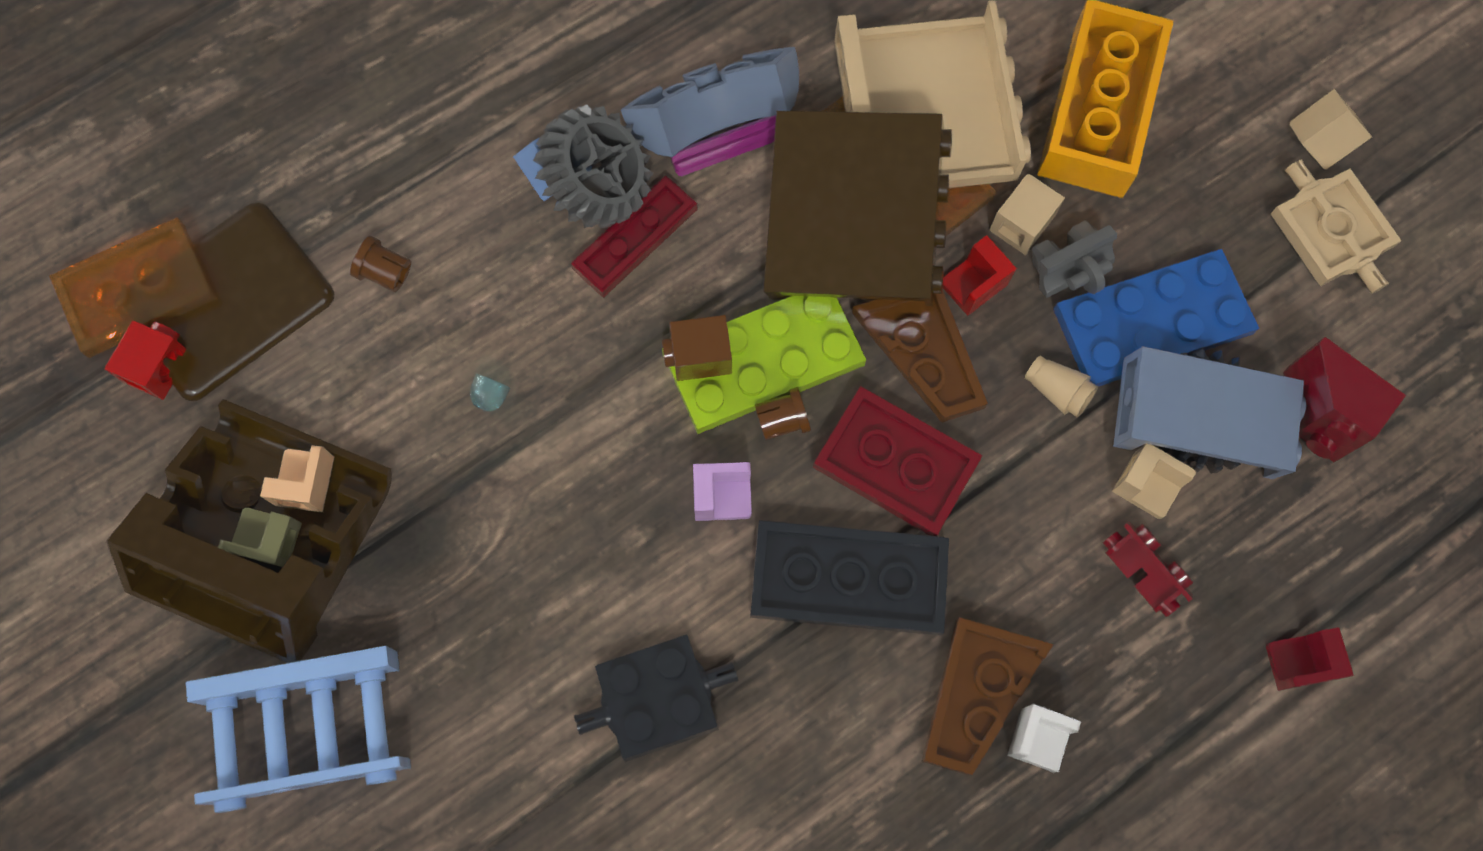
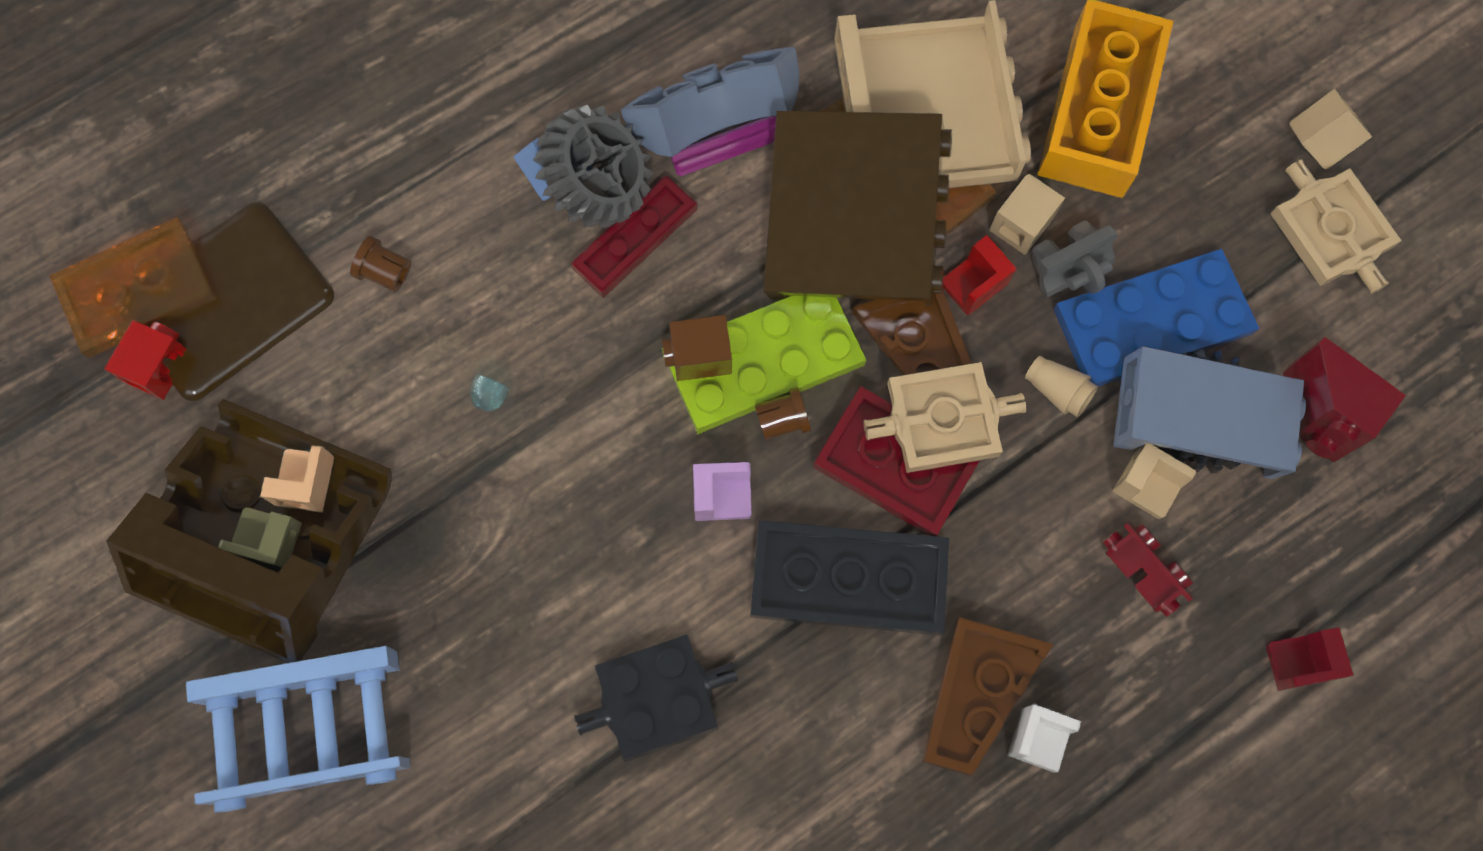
none -> tan plate [864,362,1026,473]

